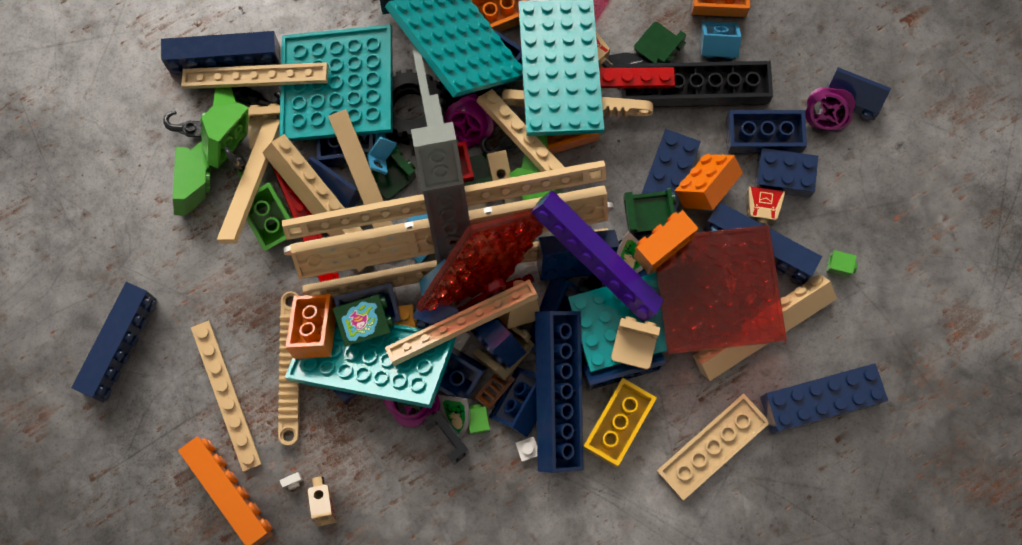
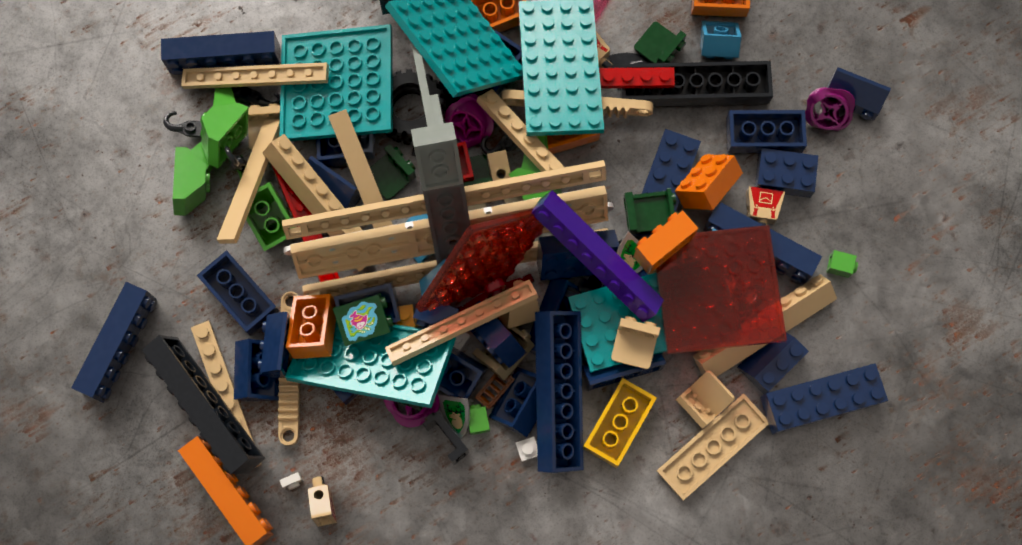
dark azure bracket [367,133,396,174] -> none
none -> black brick [142,335,265,474]
none -> dark blue brick [197,250,279,336]
none -> dark blue slope [234,339,279,401]
none -> dark blue slope [258,312,290,378]
none -> tan bracket [676,370,735,429]
none -> dark blue slope [737,332,809,394]

